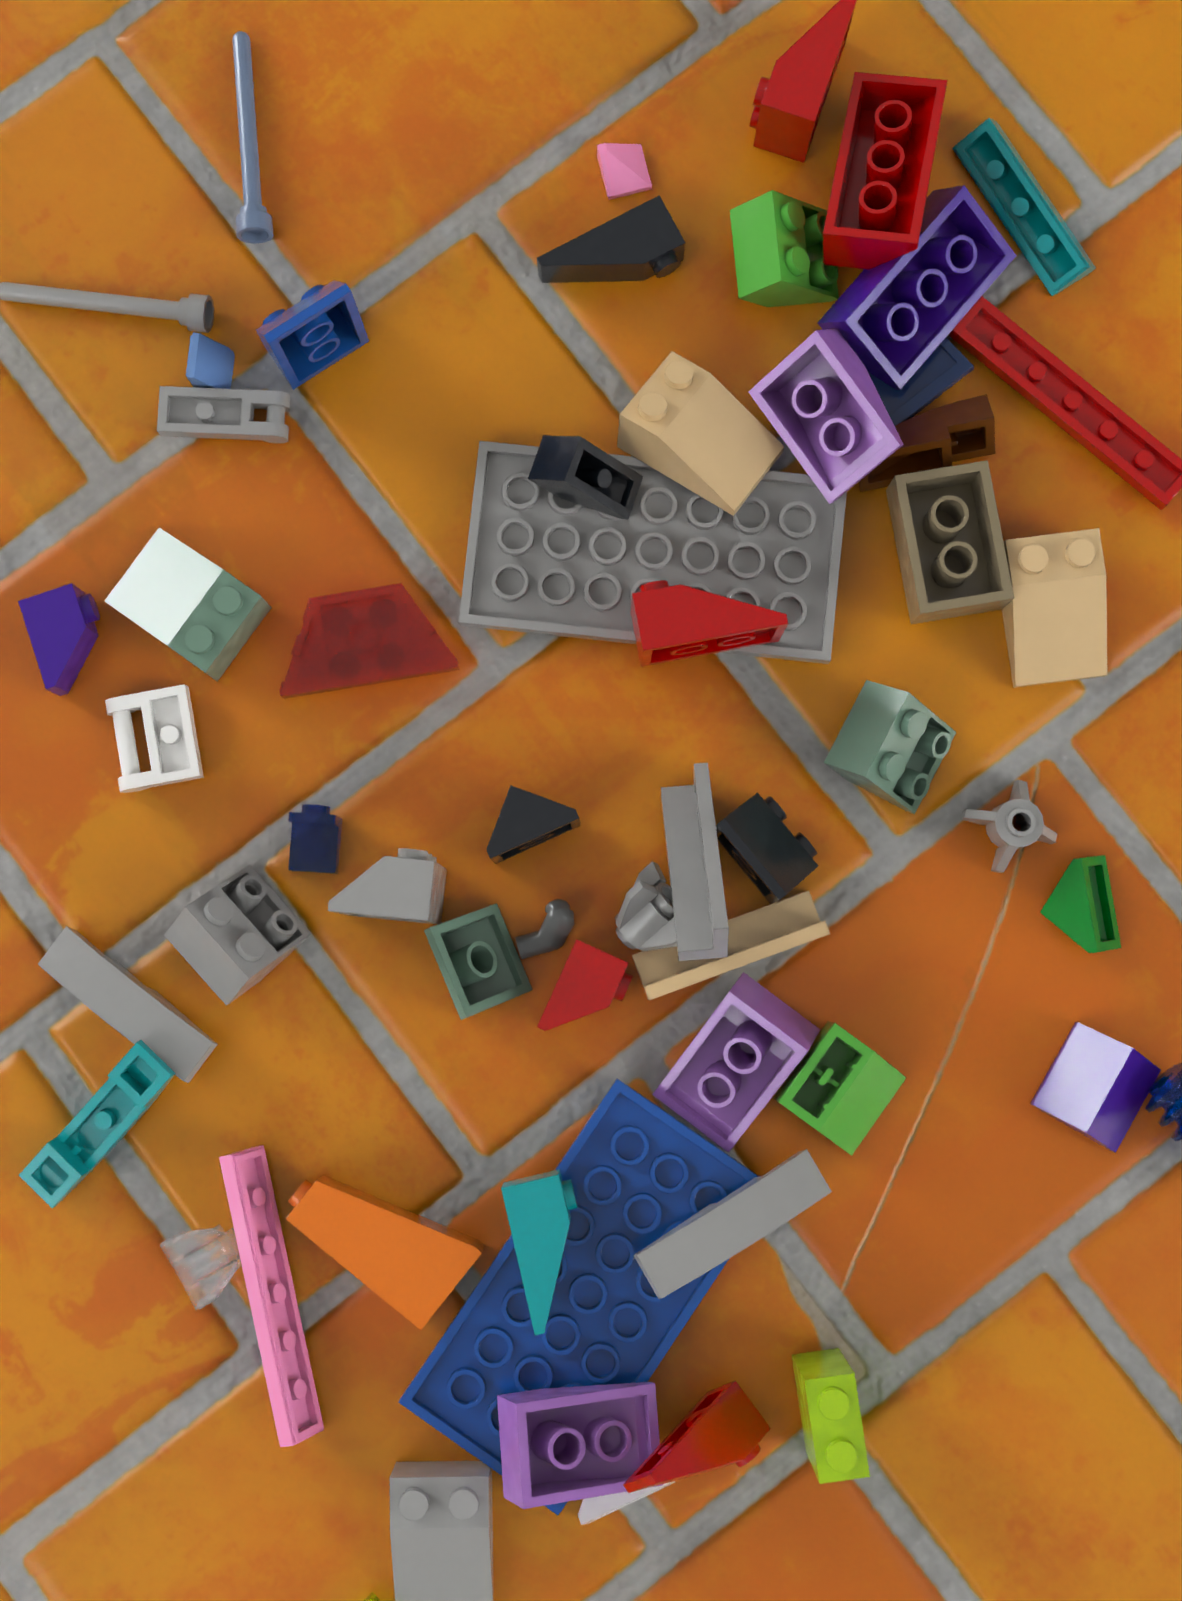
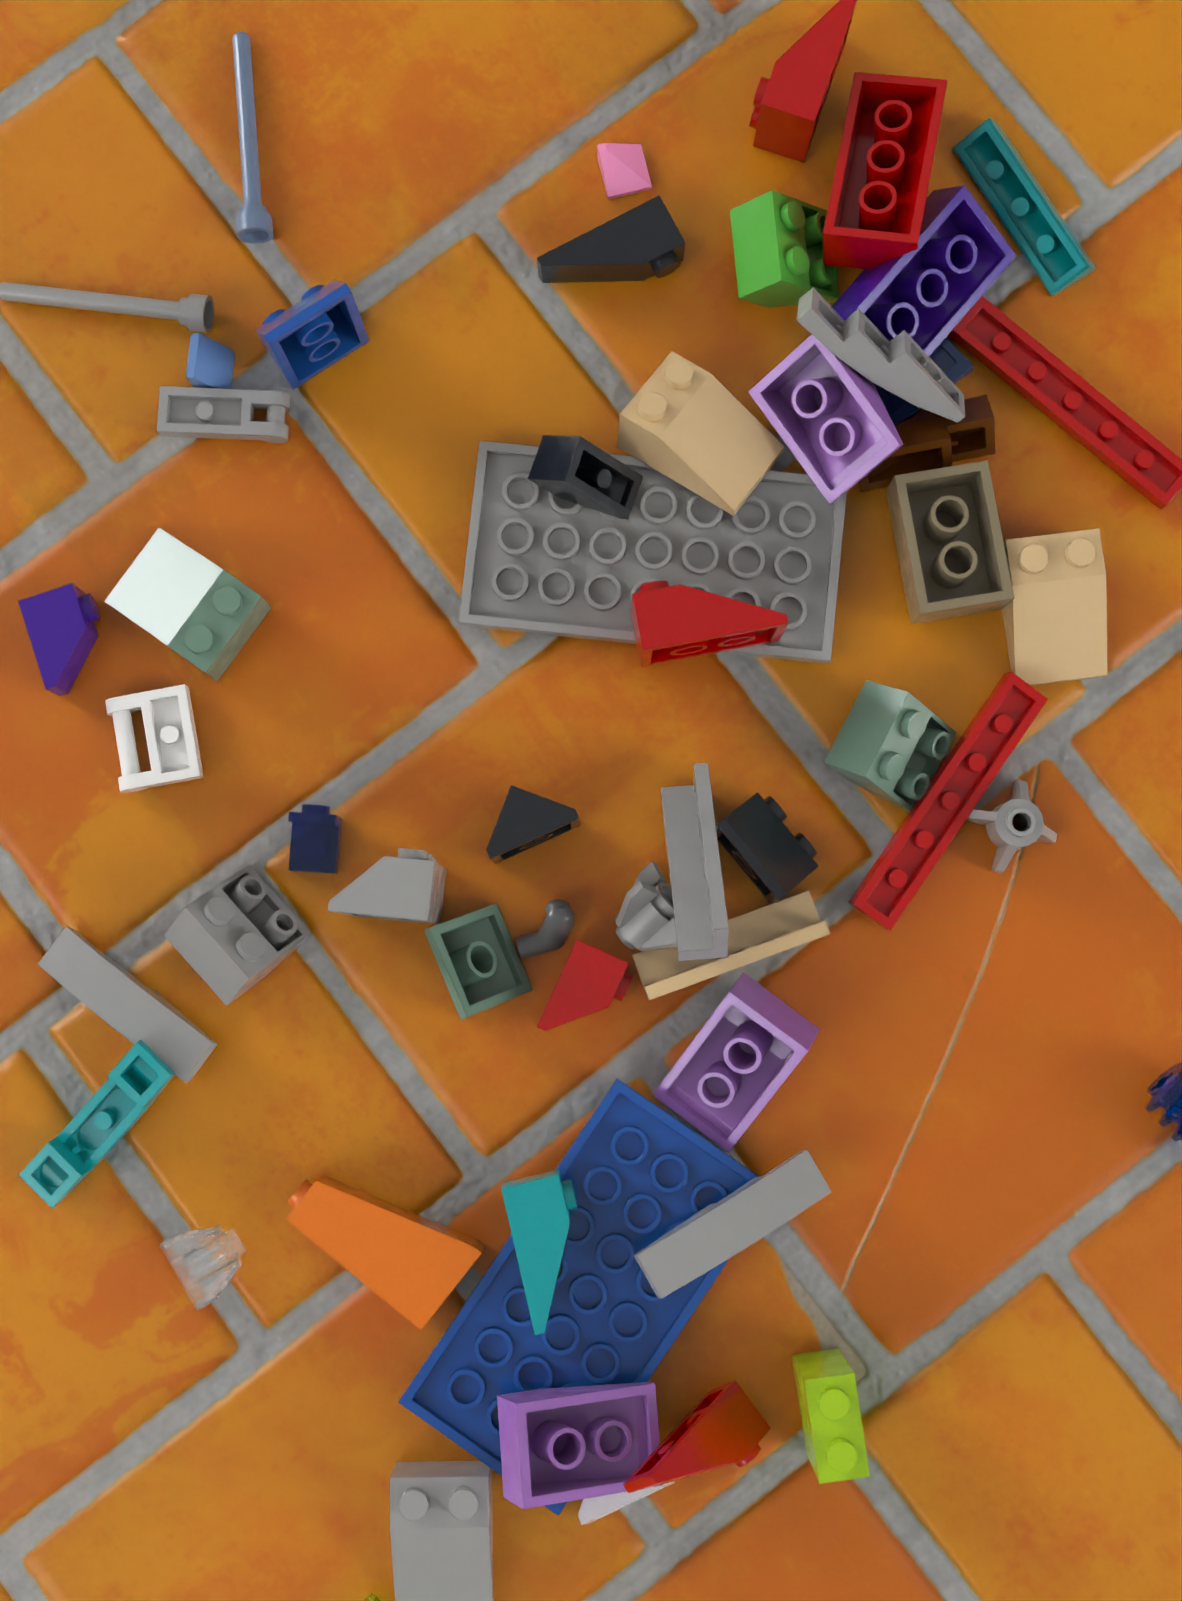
bright pink tile [219,1145,324,1447] -> none
clear red wing [279,583,460,699] -> none
bright green slope [773,1021,906,1156] -> none
slope [1030,1022,1161,1153] -> none
green slope [1040,855,1121,953] -> none
none -> light grey slope [797,287,965,423]
none -> red plate [848,672,1048,931]

